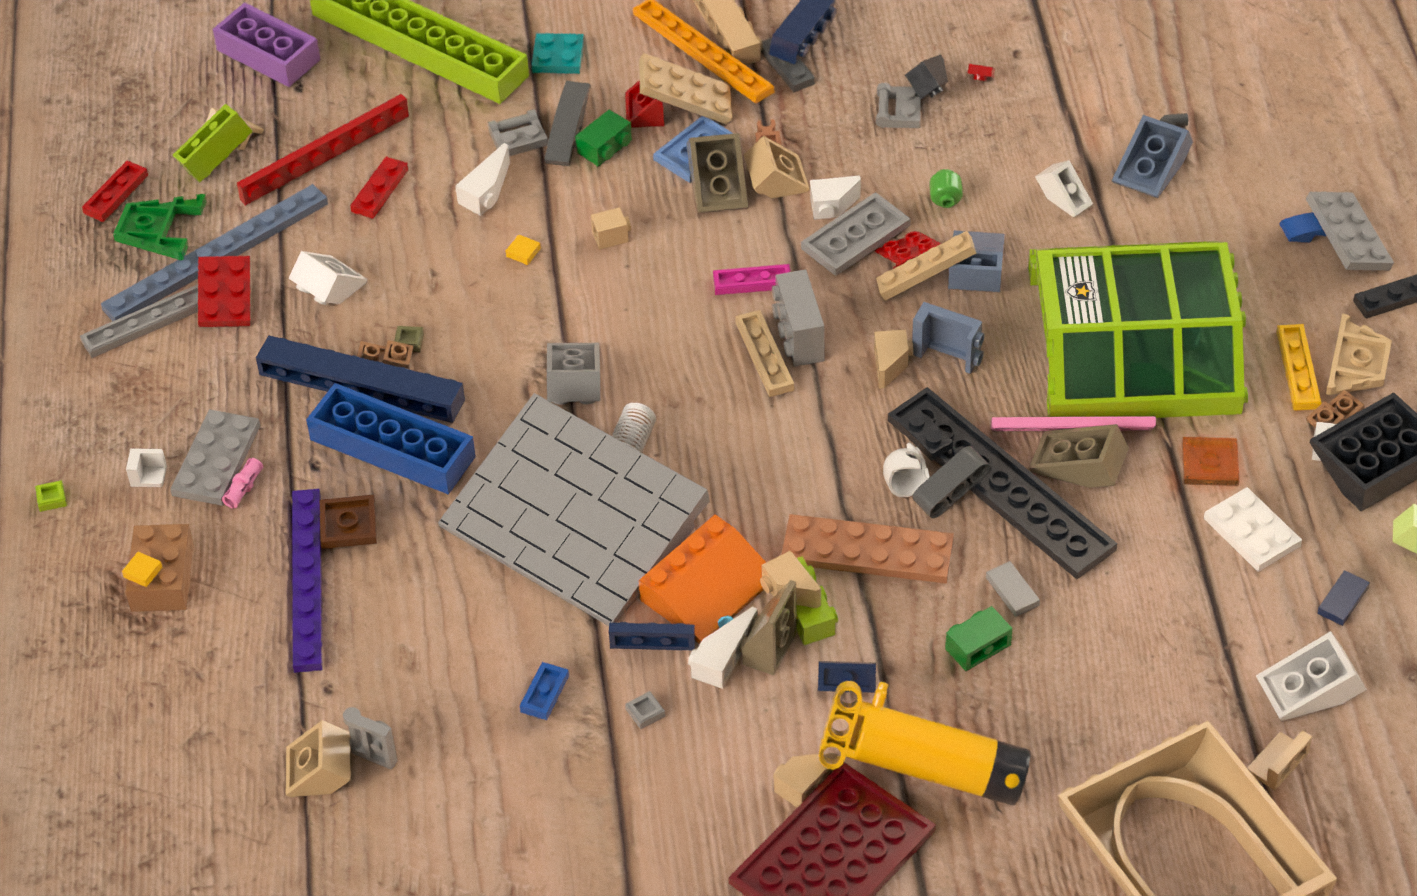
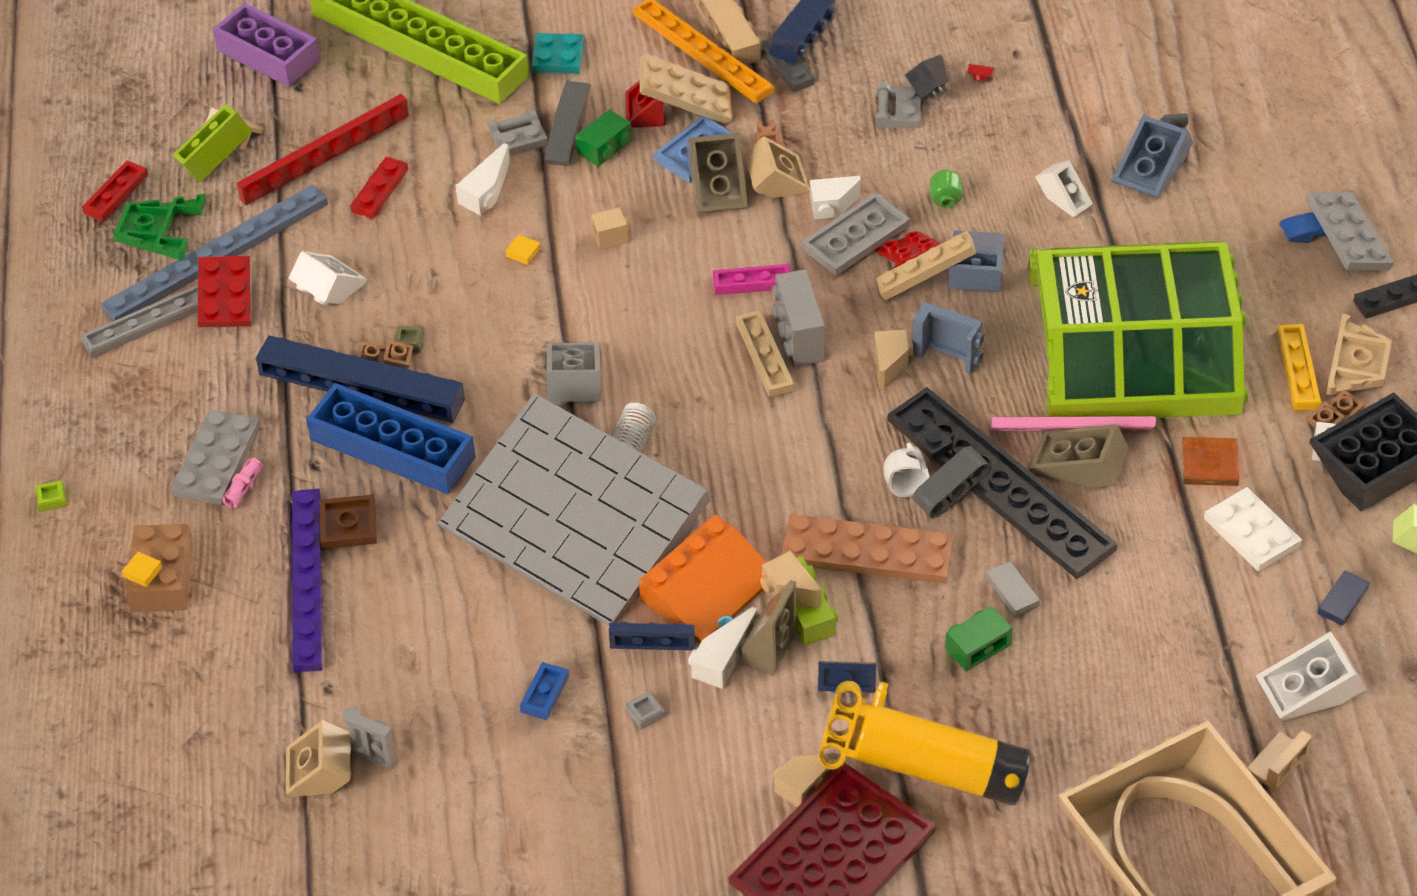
white panel [126,449,167,487] -> none

